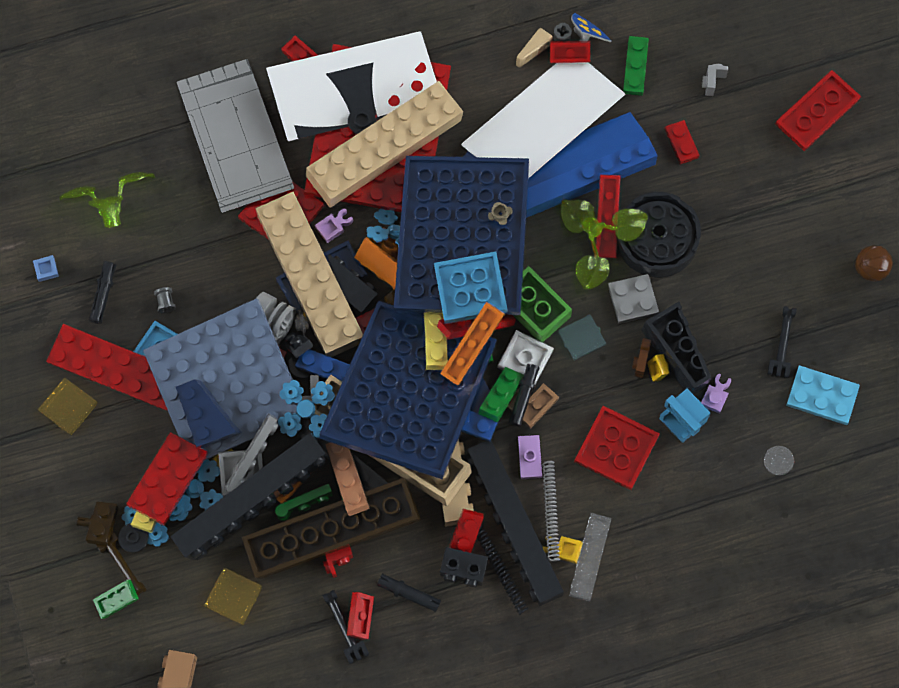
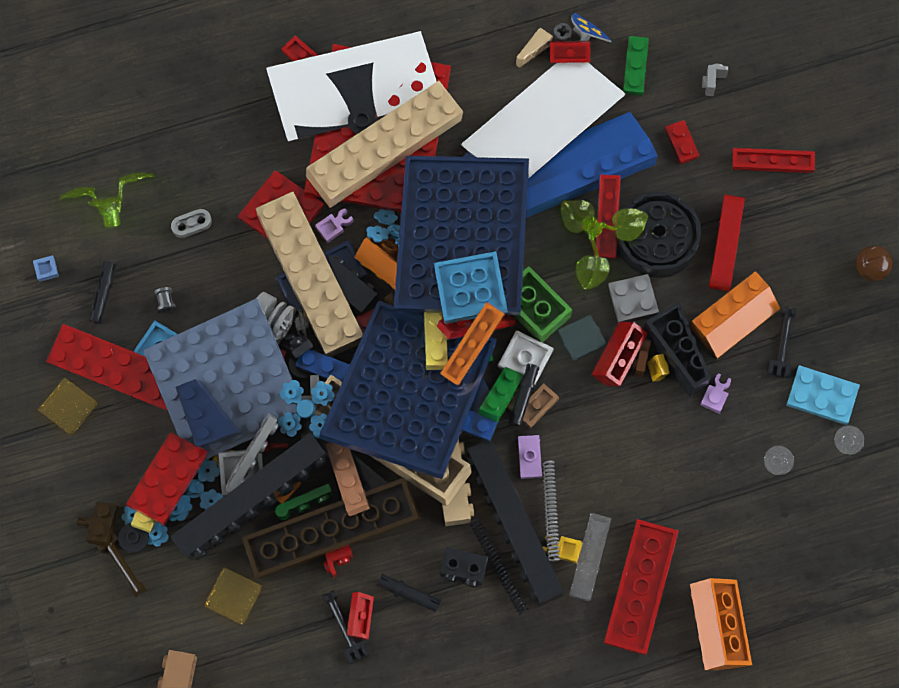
plate [93,580,139,619] -> none
light grey sticker [177,59,294,212] -> none
red plate [449,509,484,553] -> none
dark tan plate [488,202,513,225] -> none
red plate [574,406,660,490] -> none
dark azure plate [659,389,710,443] -> none
red plate [775,70,861,151] -> none
none -> light grey plate [171,209,212,238]
none -> red hand [262,440,288,455]
none -> red brick [591,322,648,386]
none -> red plate [604,519,679,656]
none -> orange slope [690,271,780,359]
none -> orange slope [690,578,752,670]
none -> red beam [709,194,745,292]
none -> red plate [732,148,815,173]
none -> clear piece [834,425,864,455]

